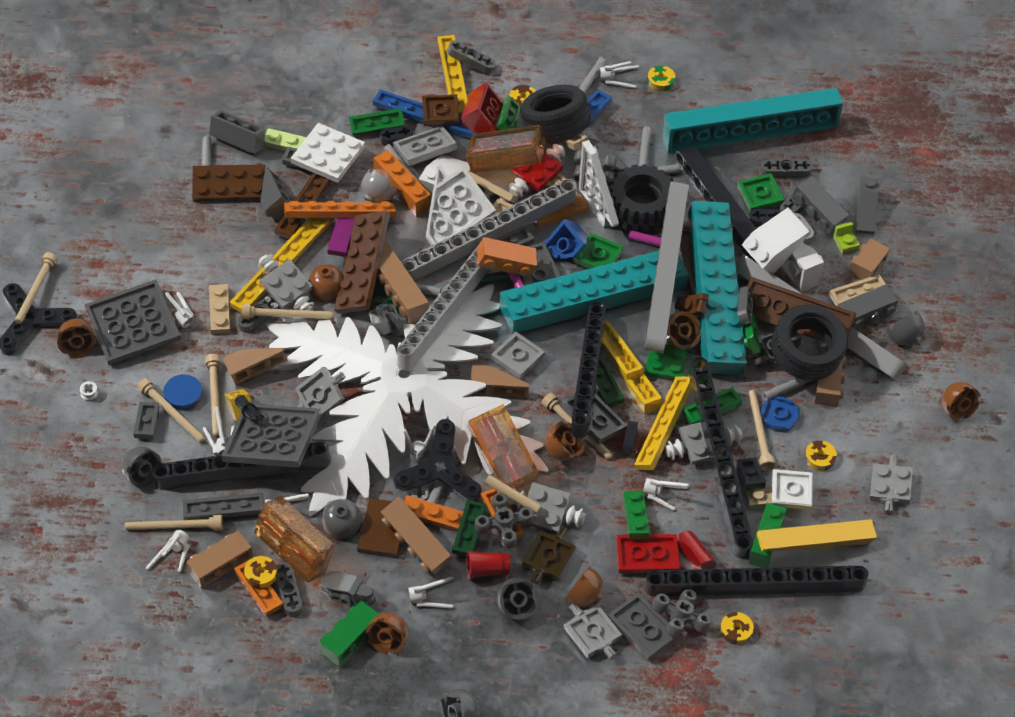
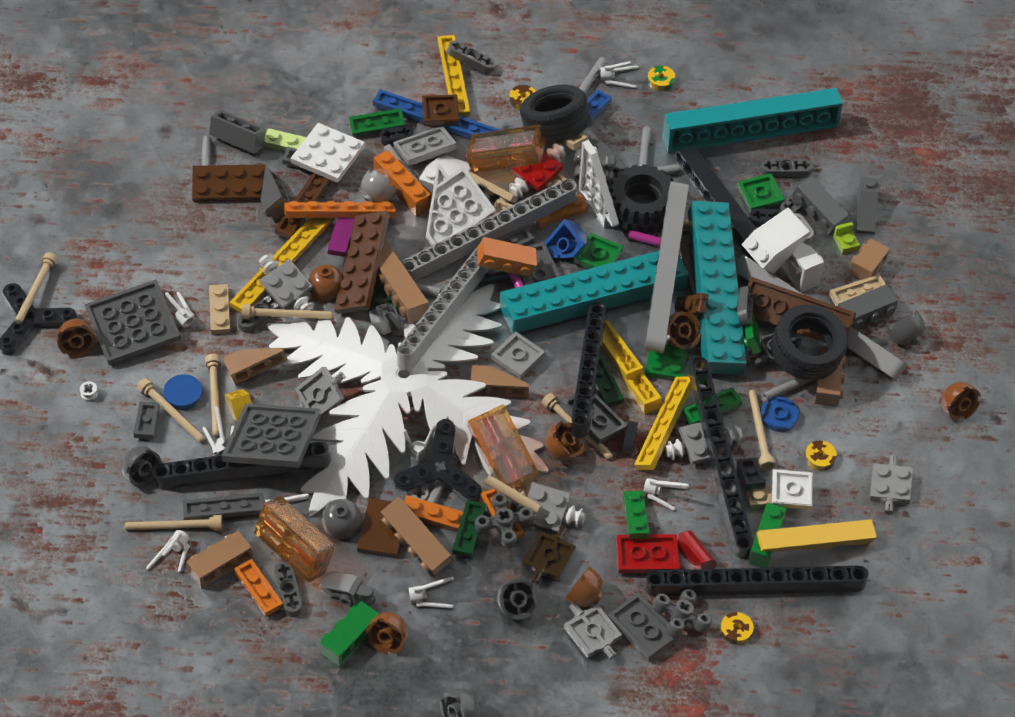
black axle [235,395,262,424] -> none
yellow piece [244,556,277,588] -> none
red slope [461,82,504,137] -> none
red plant [466,551,510,579] -> none
green plate [497,96,521,139] -> none

